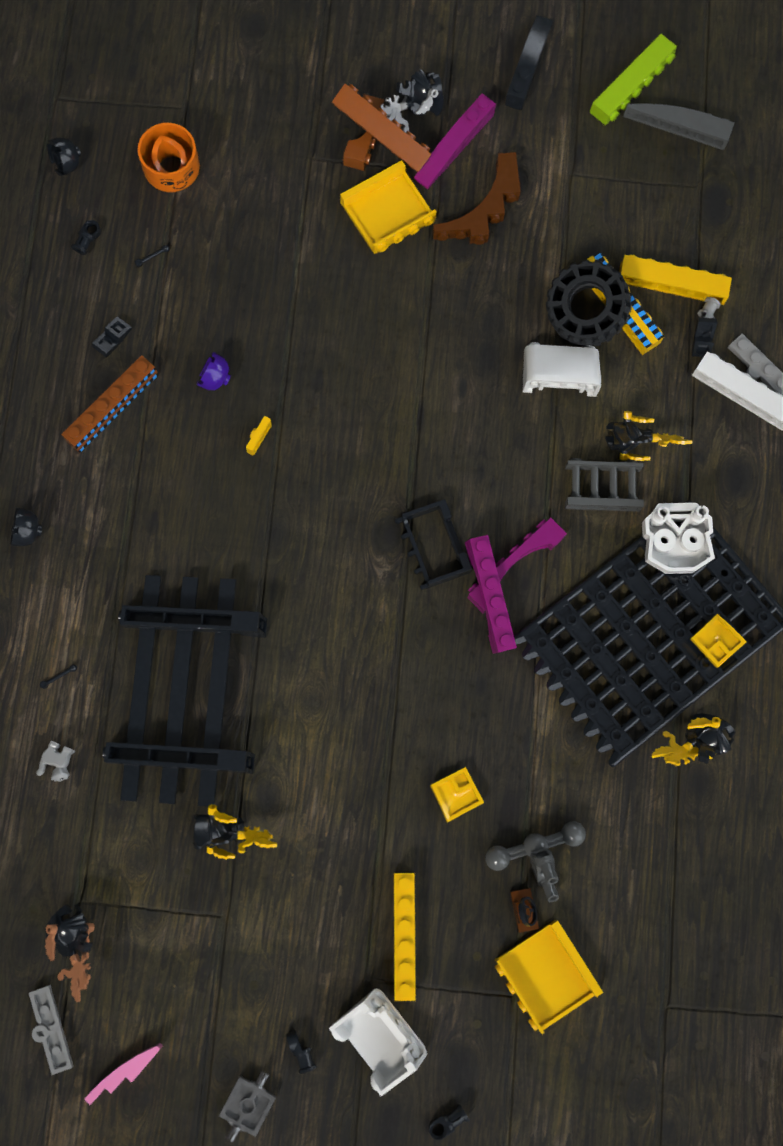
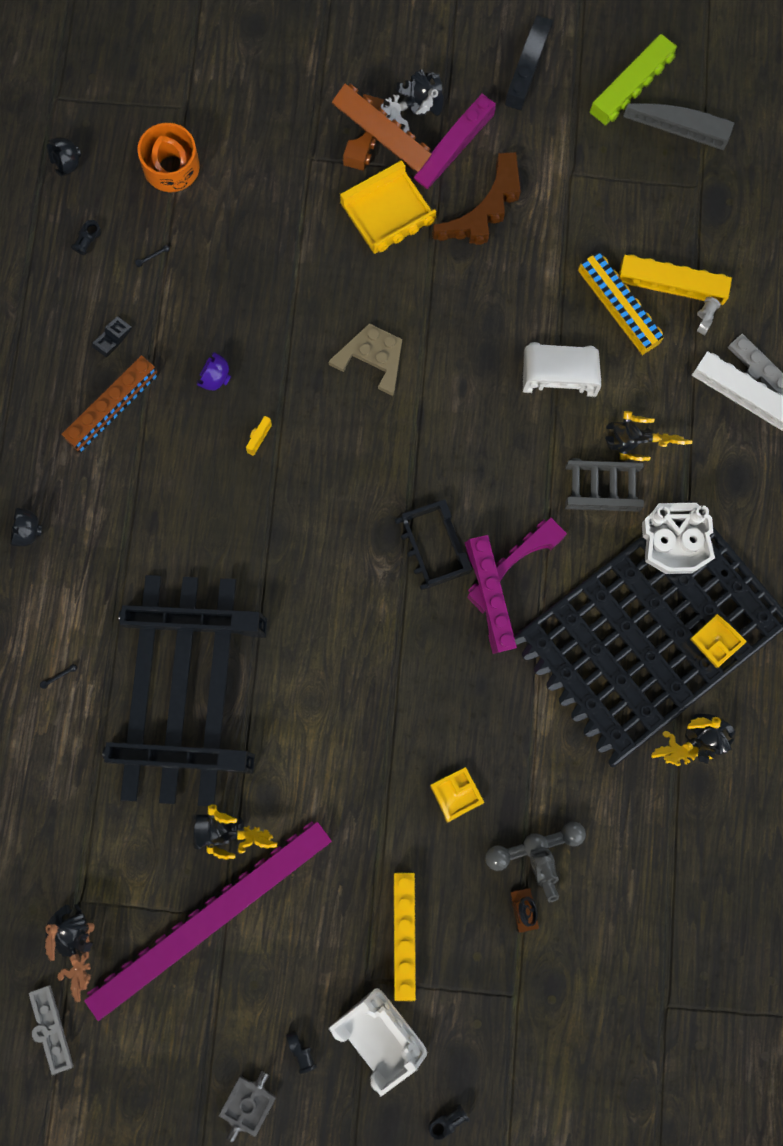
light grey animal [36,741,75,782] -> none
bright pink slope [84,1043,163,1105] -> none
yellow panel [495,920,603,1034] -> none
black tyre [546,260,631,347] -> none
black slope [691,317,717,357] -> none
none -> magenta brick [84,821,332,1021]
none -> dark tan wing [329,324,402,396]

